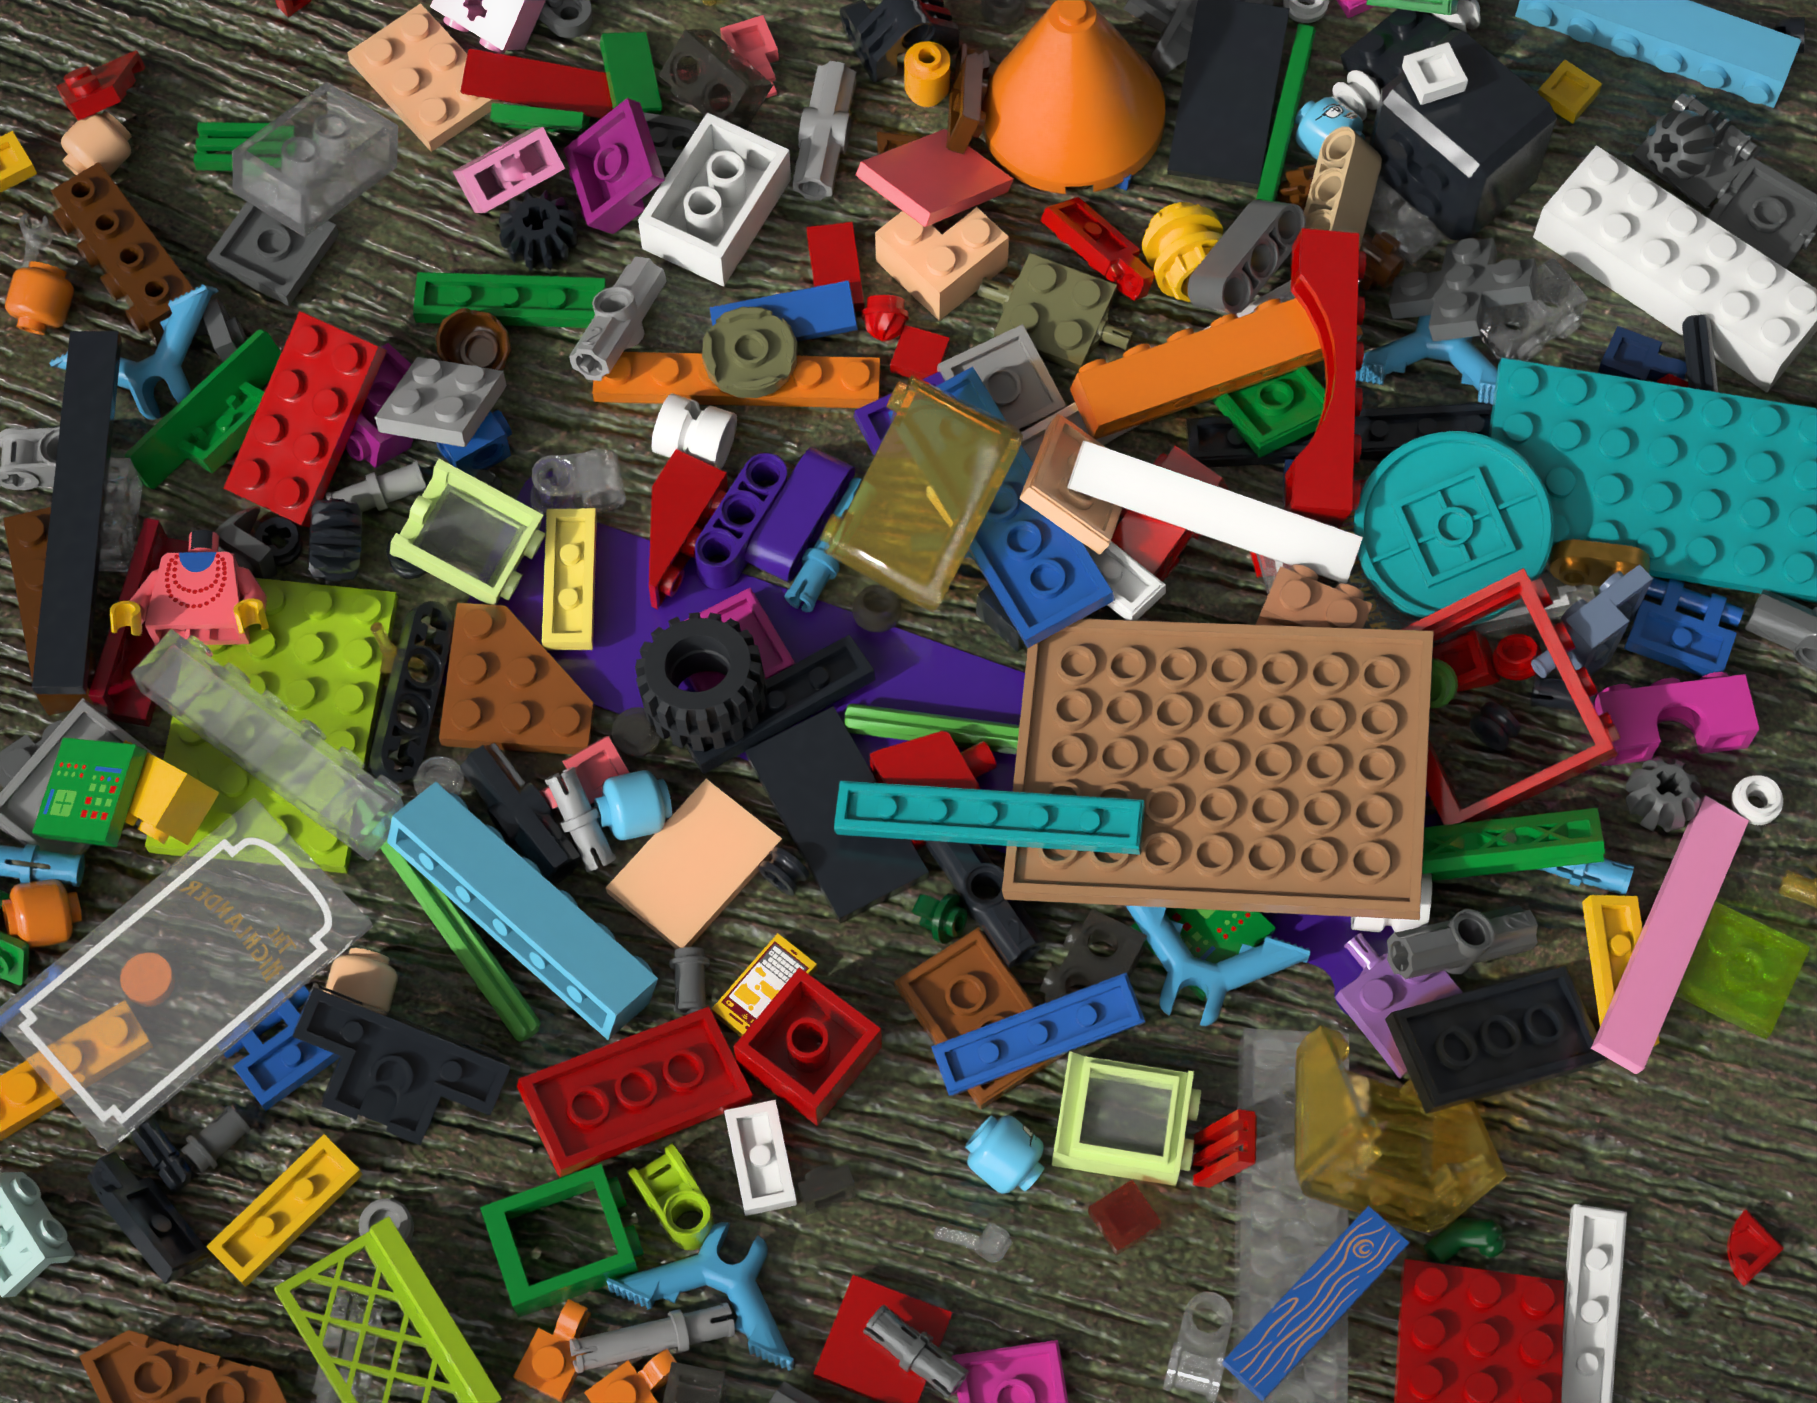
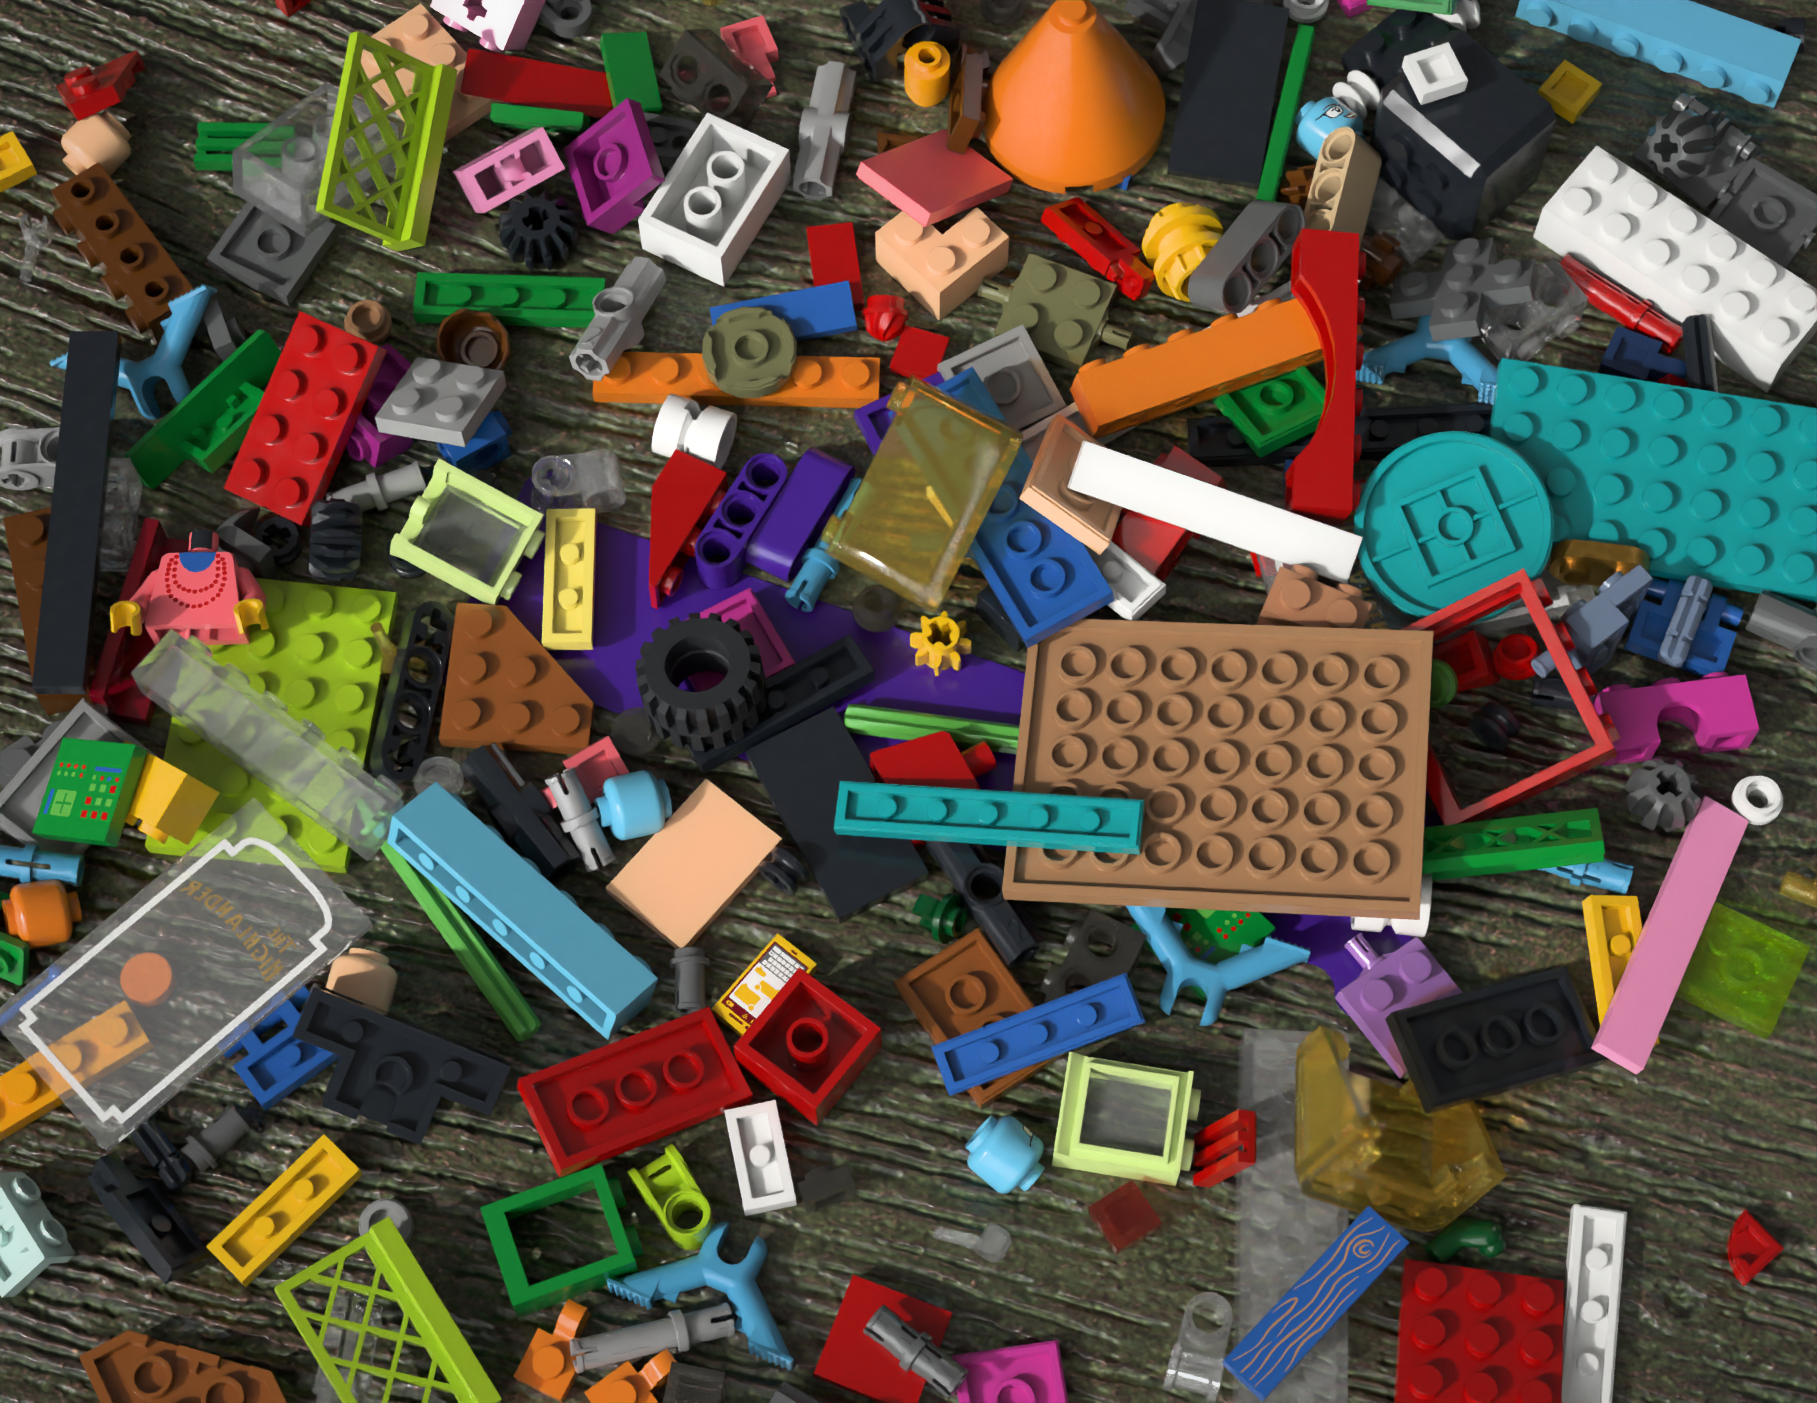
orange head [5,261,74,335] -> none
dark grey piece [1387,905,1538,980] -> none
none -> lime fence [315,31,458,252]
none -> medium nougat plate [344,300,392,345]
none -> yellow gear [910,611,972,676]
none -> red pin [1551,254,1683,356]
none -> sand blue axle [1657,575,1713,668]

